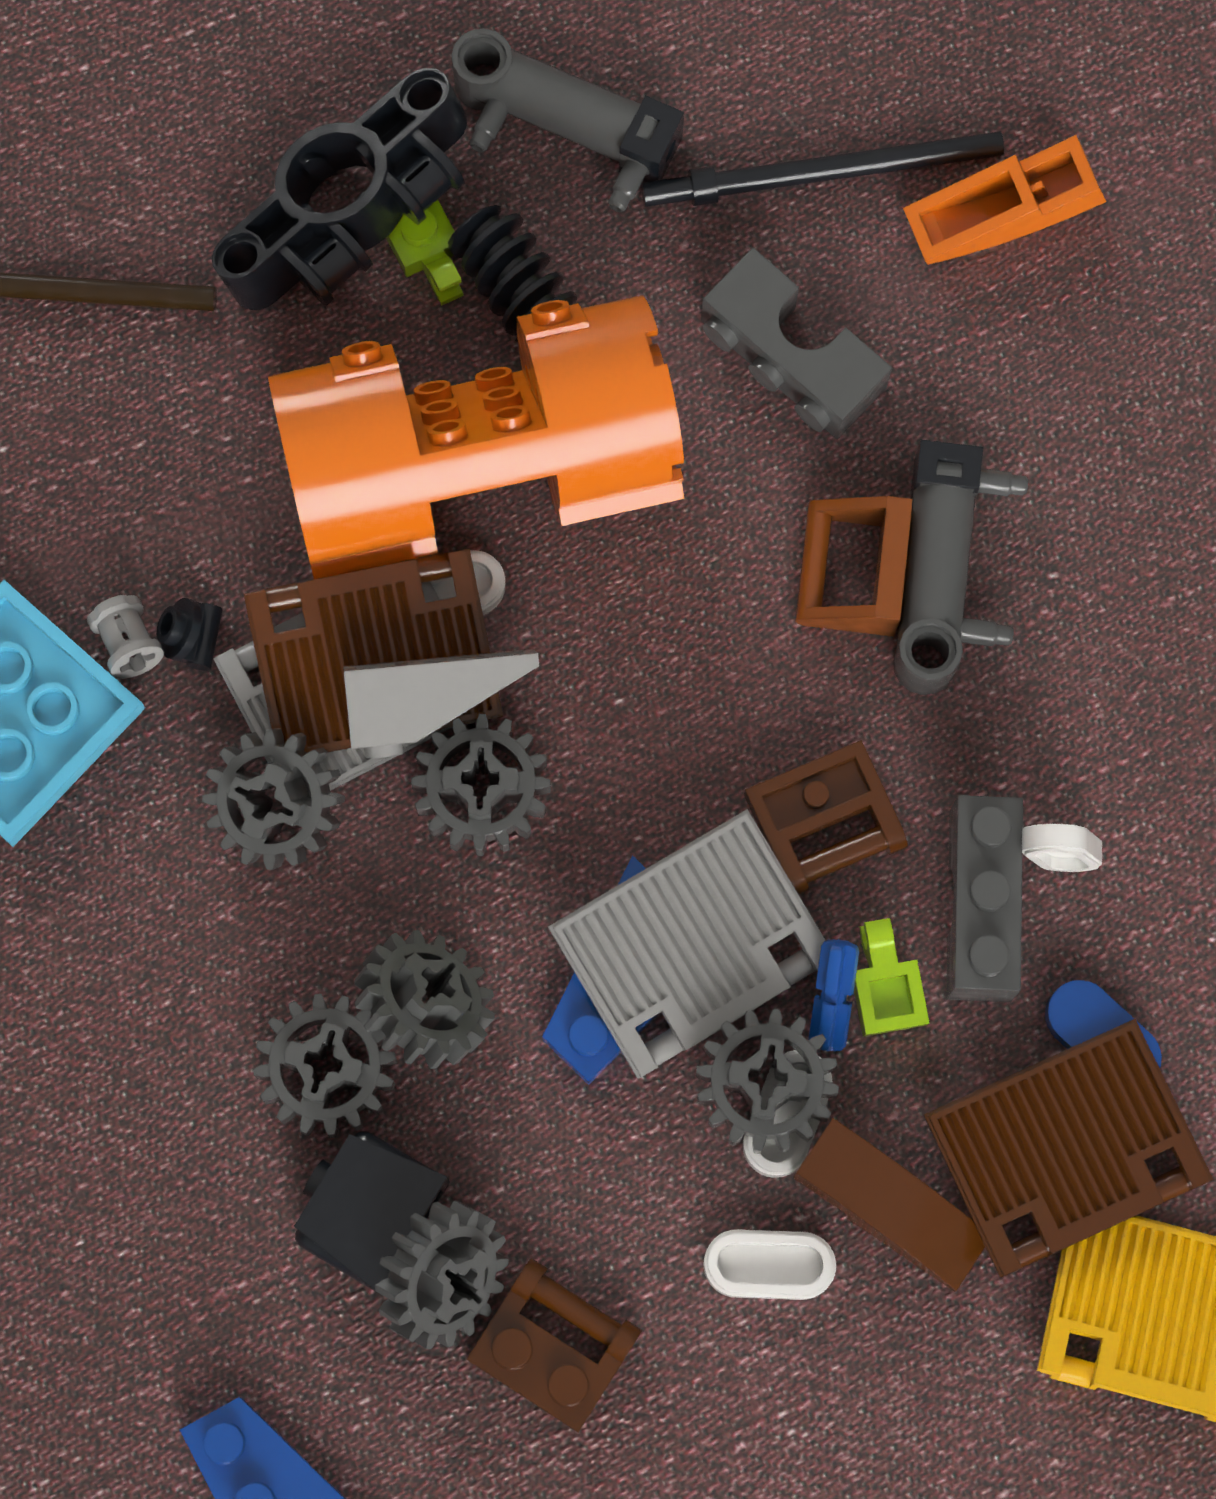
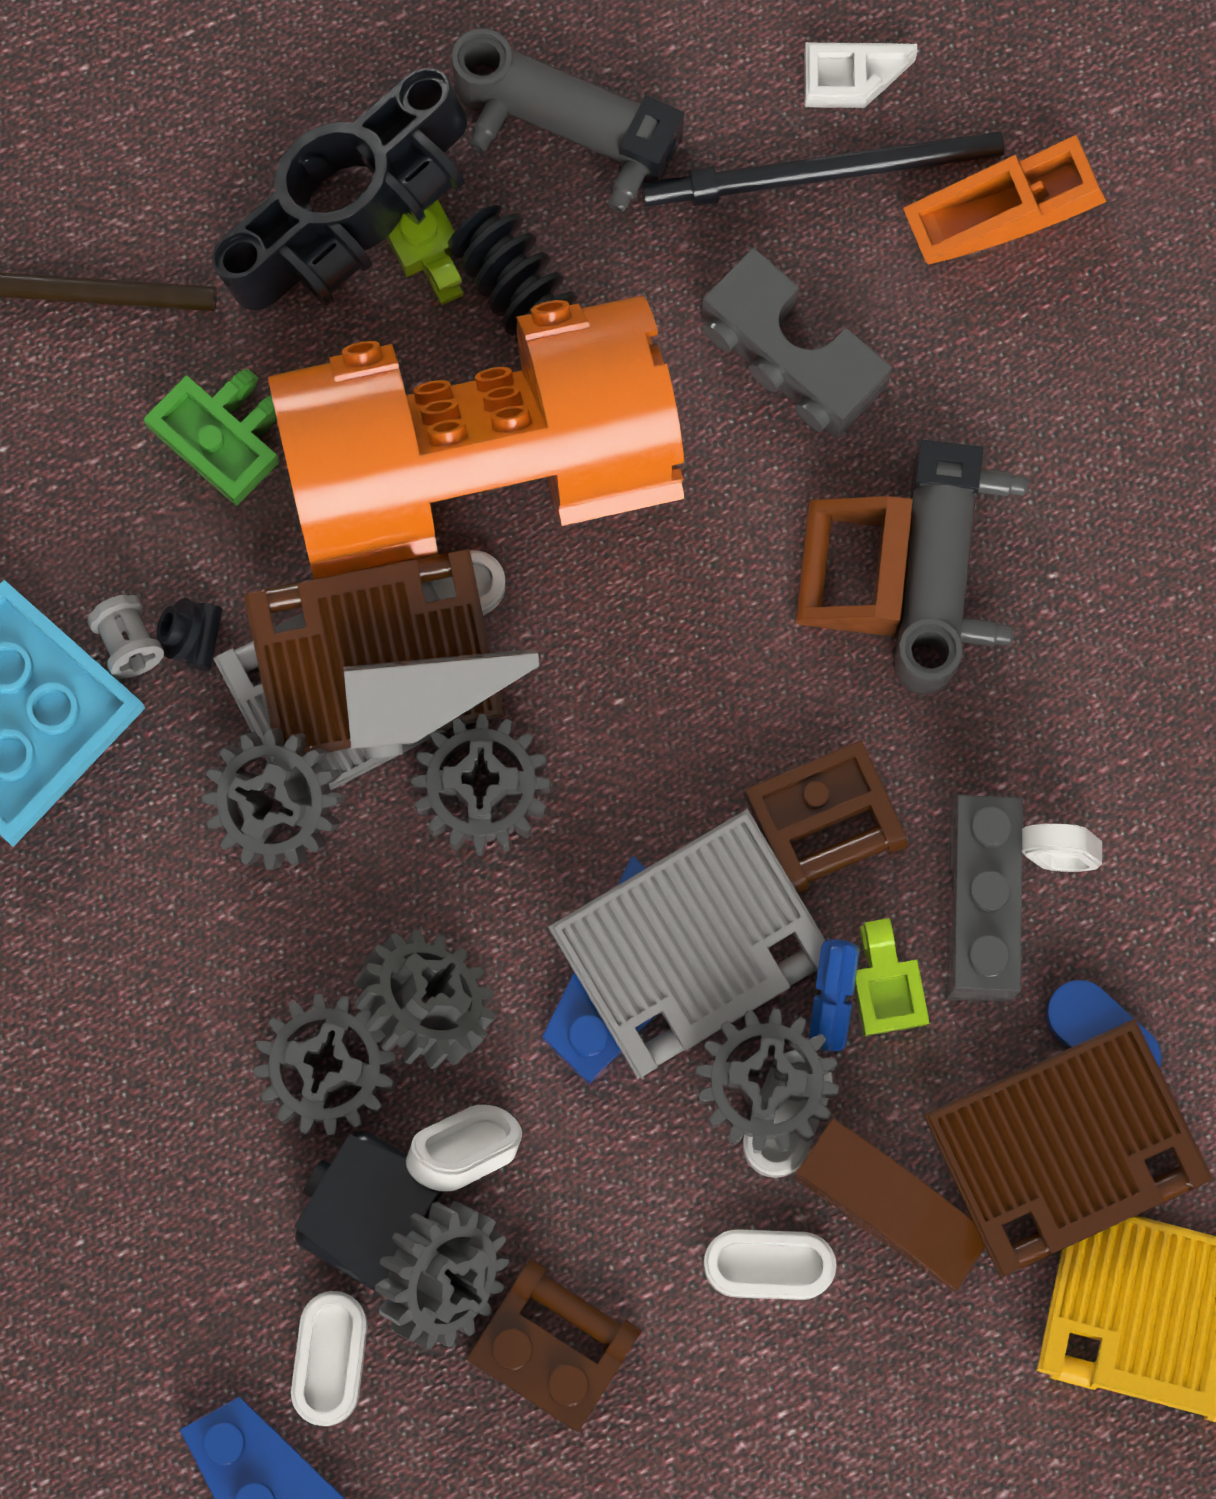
none -> bright green hinge [143,369,279,507]
none -> white tile [291,1291,368,1426]
none -> white tile [406,1105,522,1191]
none -> white tile [804,42,917,108]

